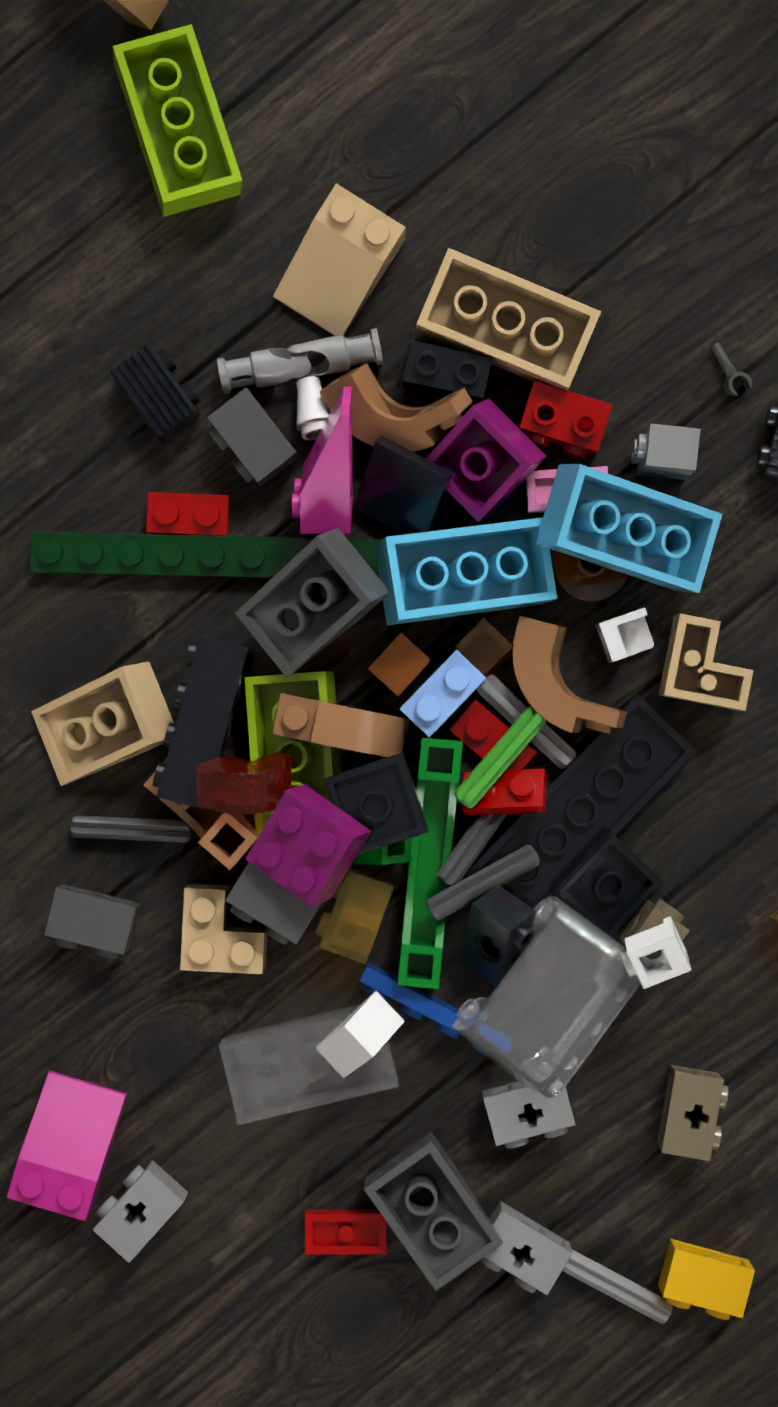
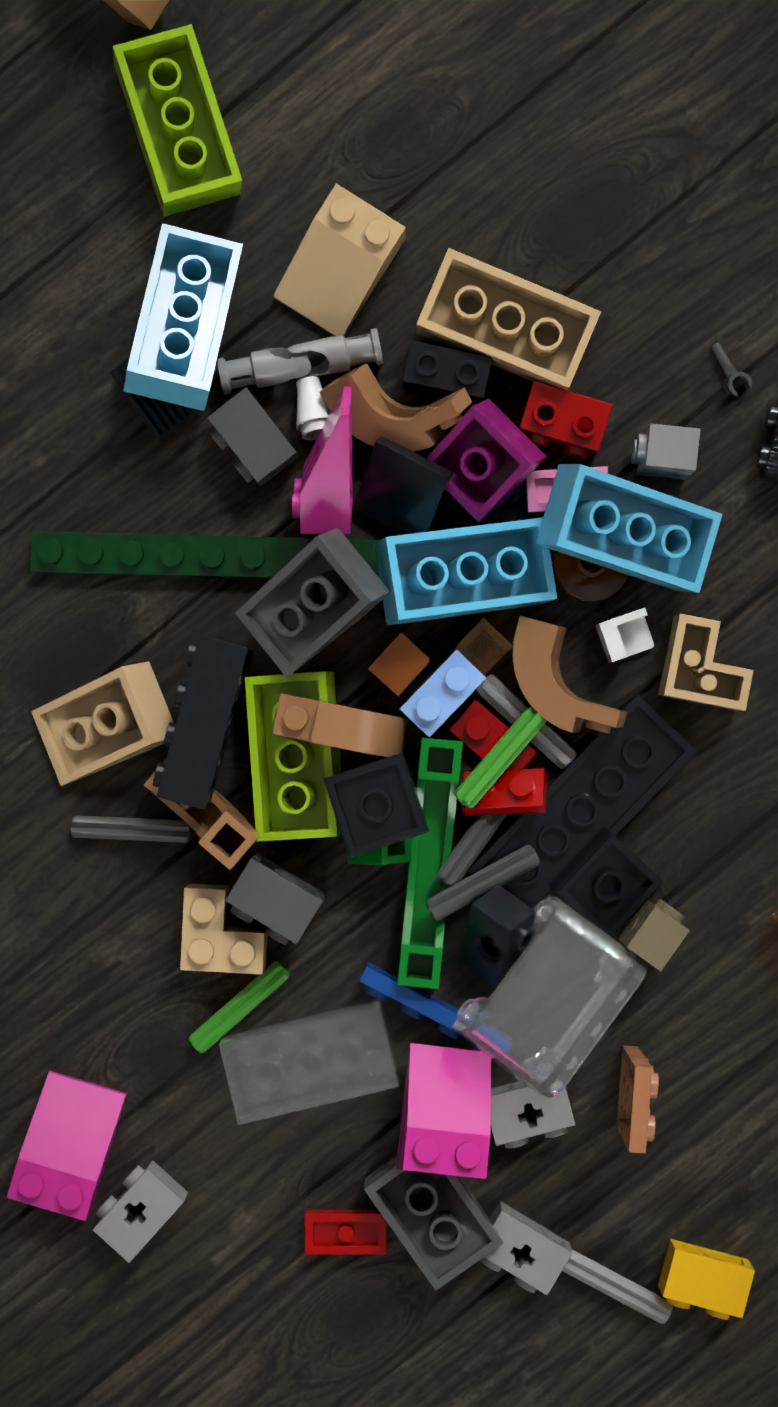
dark grey brick [44,884,141,959] -> none
red plate [146,492,230,536] -> none
clear red brick [196,752,292,814] -> none
magenta brick [245,784,371,908] -> none
clear yellow brick [315,867,394,964] -> none
white slope [315,990,404,1078] -> none
white brick [621,916,691,989] -> none
dark tan brick [657,1064,728,1161] -> none
none -> brick [124,223,243,411]
none -> bright green axle [189,961,289,1053]
none -> dark pink slope [396,1043,491,1179]
none -> nougat plate [616,1045,659,1154]

